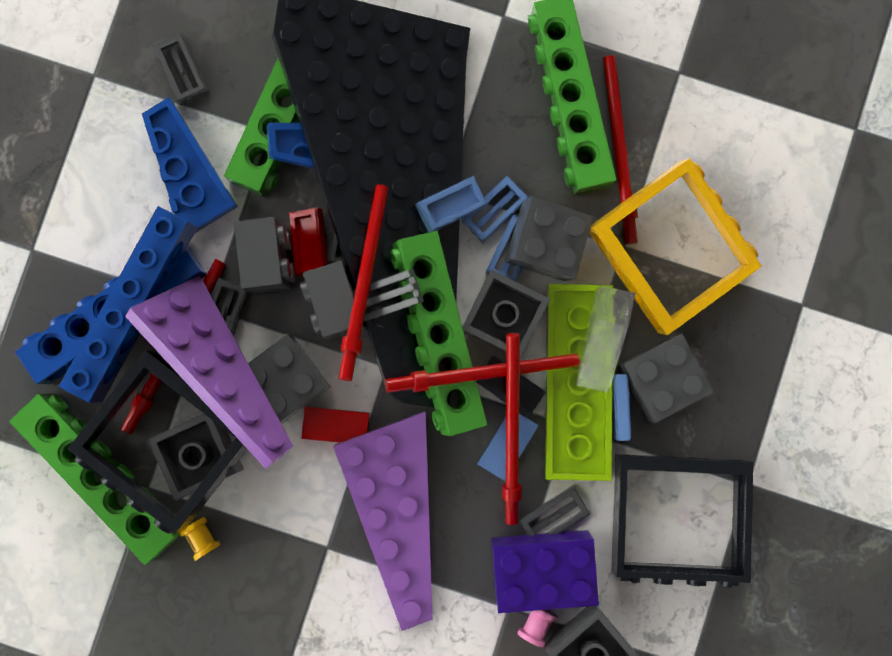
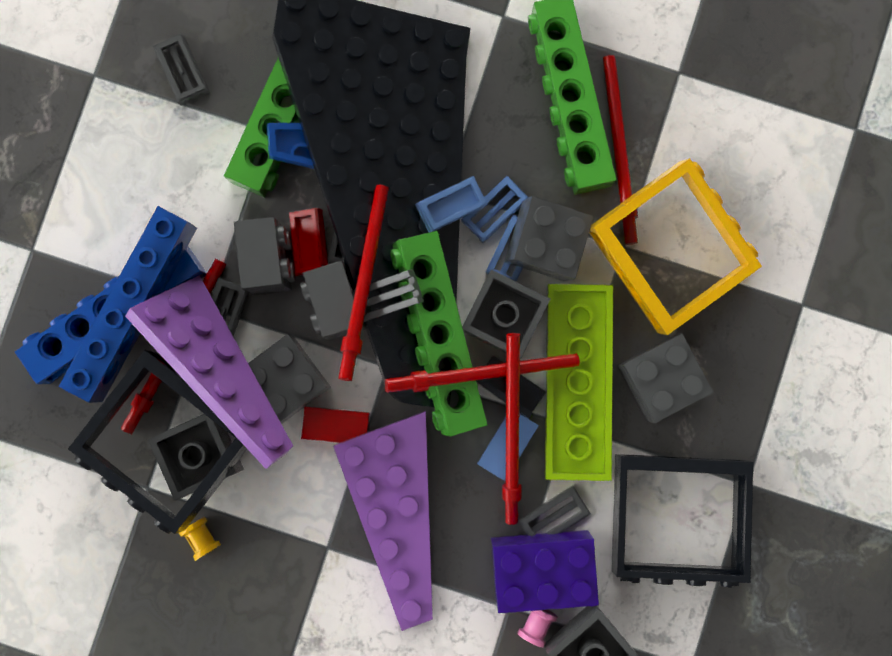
bright green brick [9,394,180,565] -> none
blue wing [142,97,238,233] -> none
clear slope [576,286,635,393] -> none
medium blue tile [612,374,631,441] -> none

